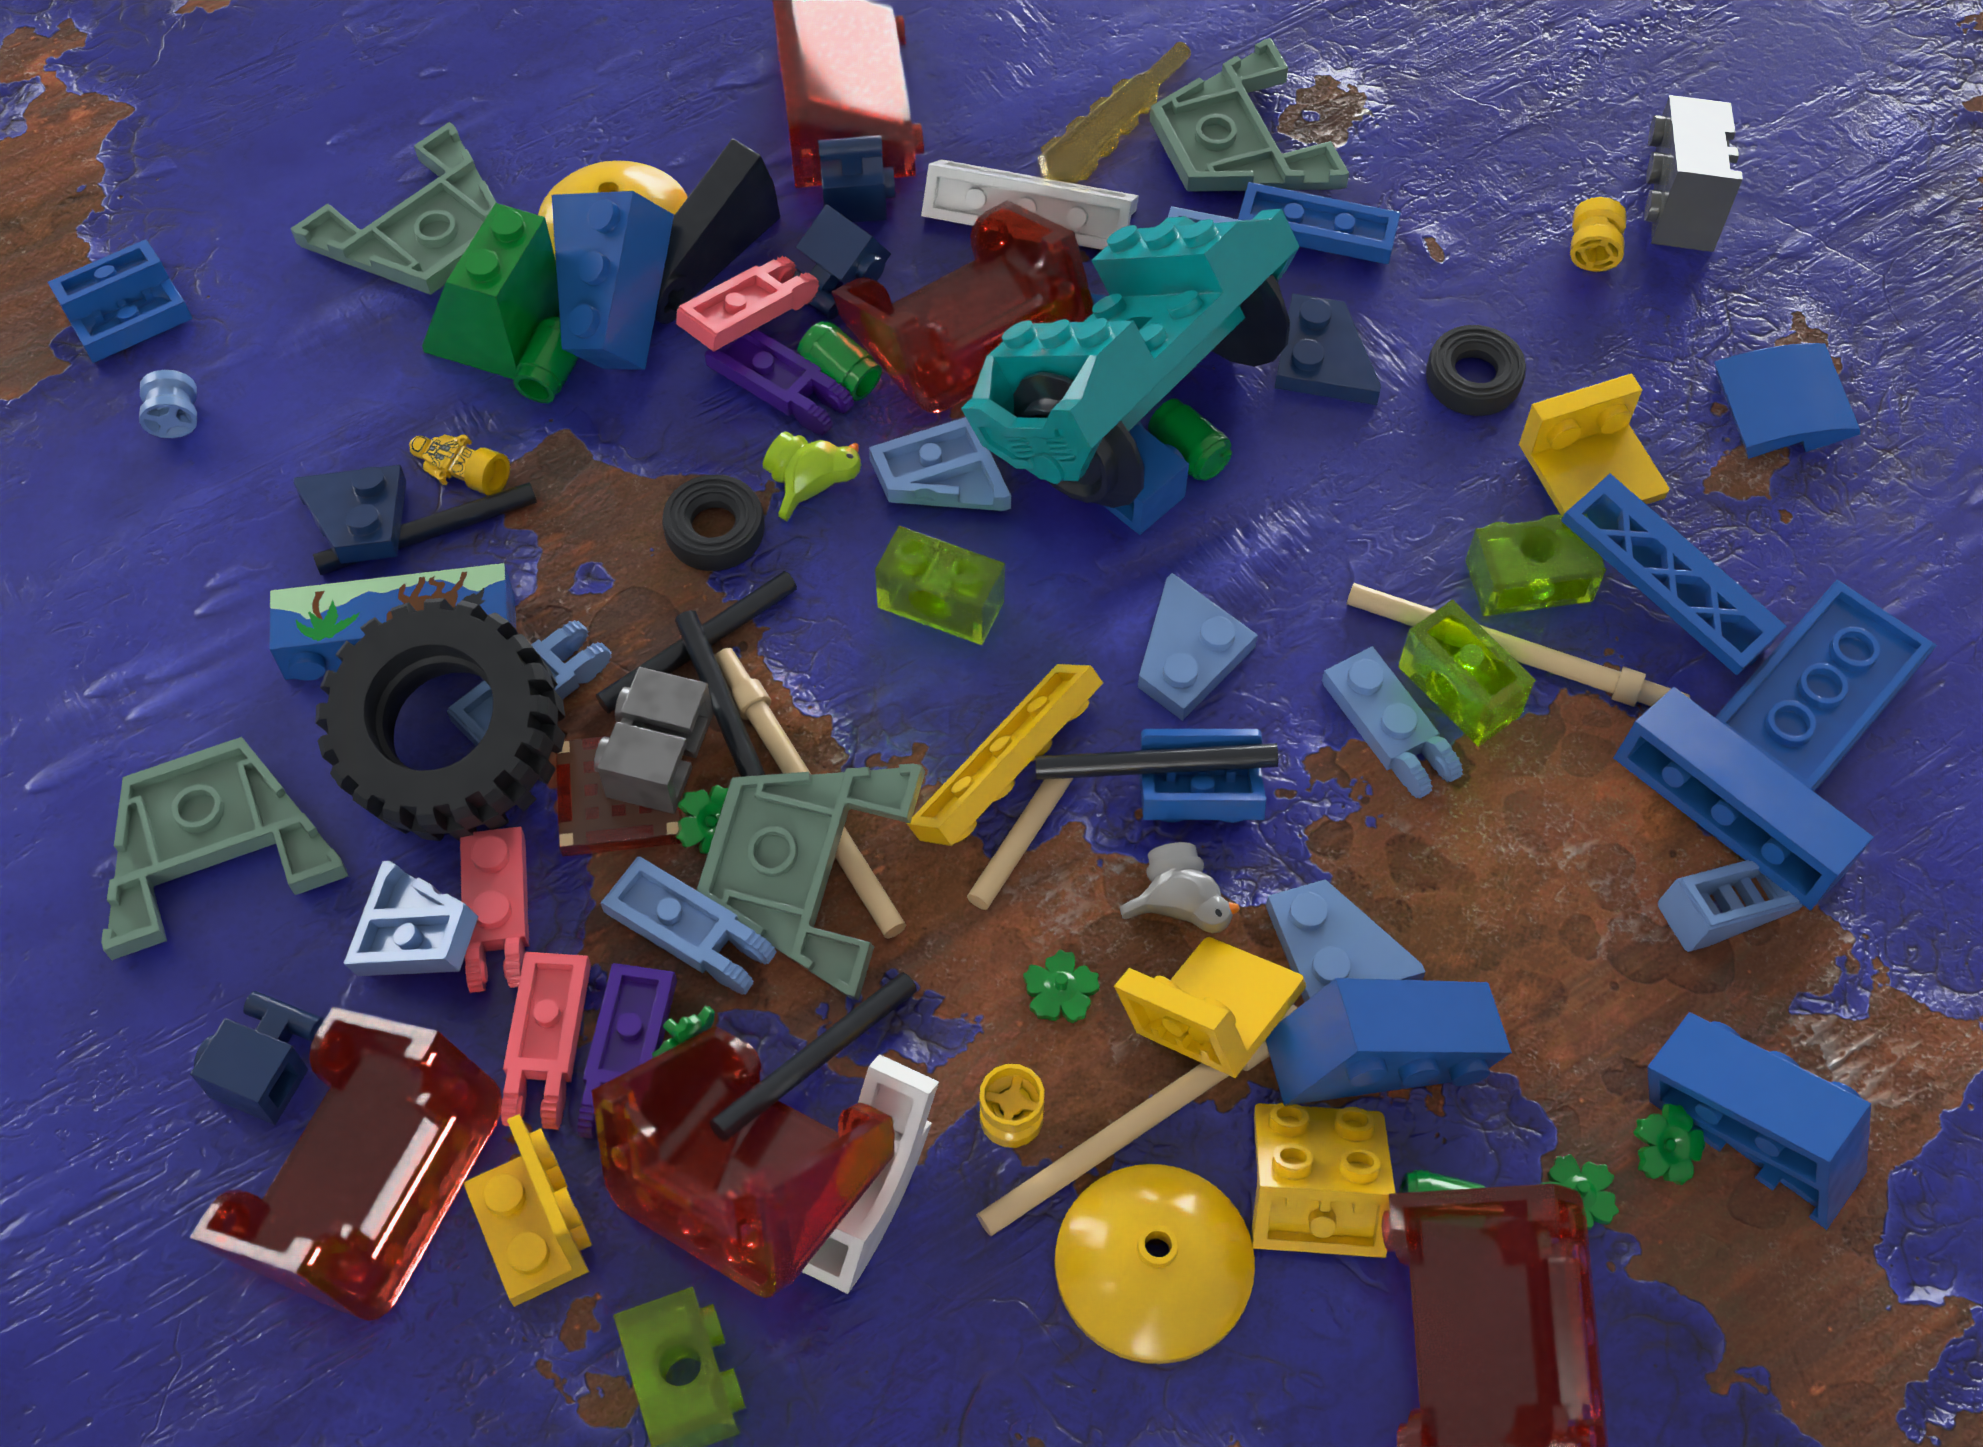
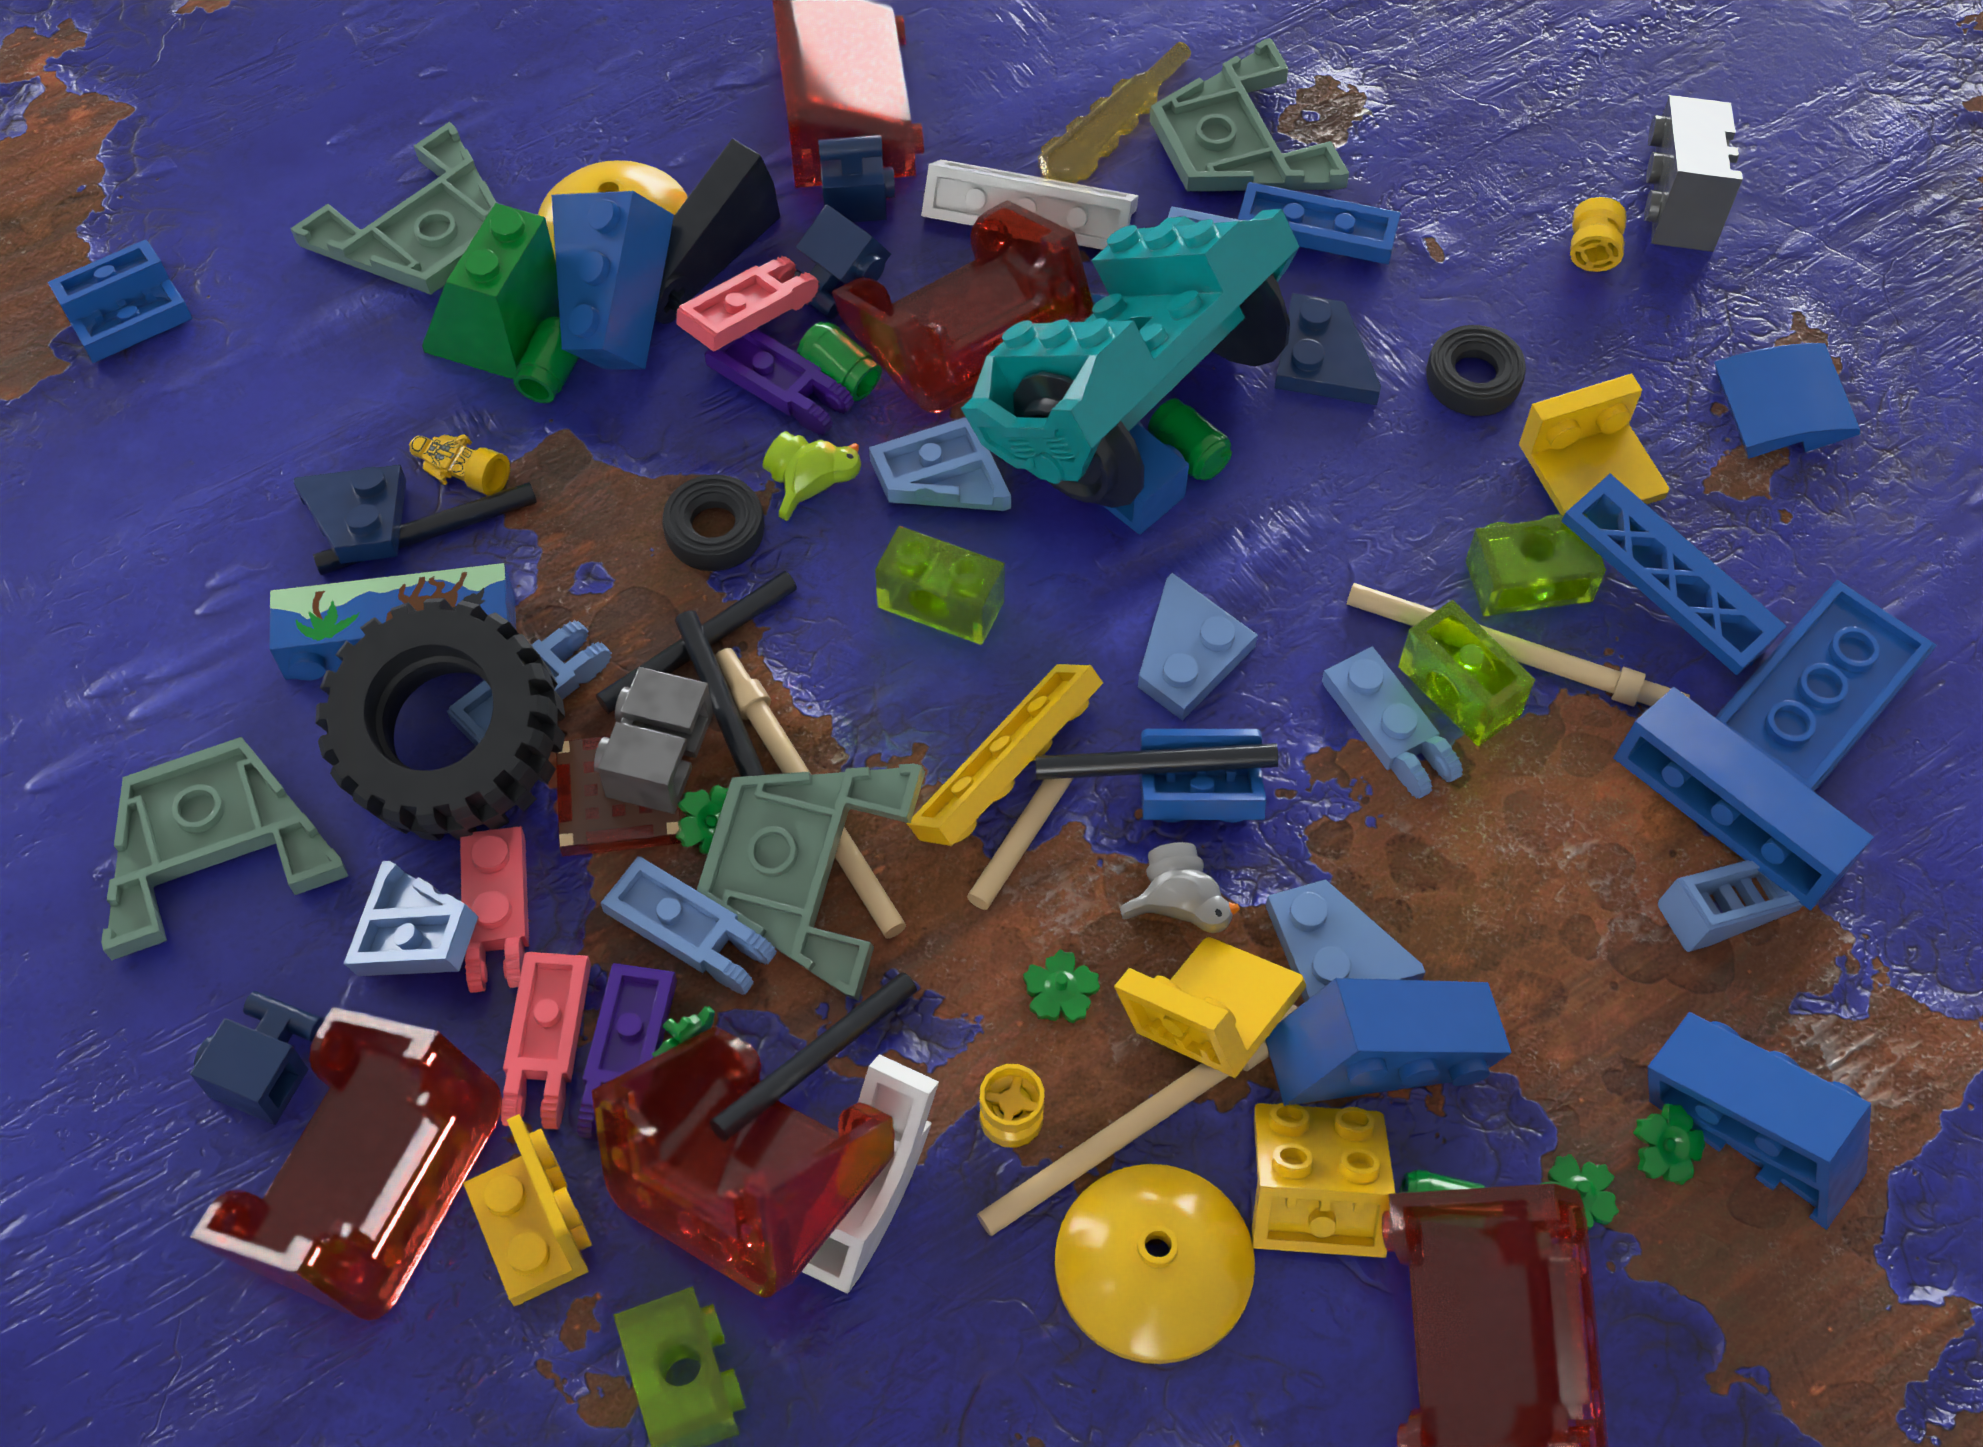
medium blue wheel [139,370,197,438] -> none

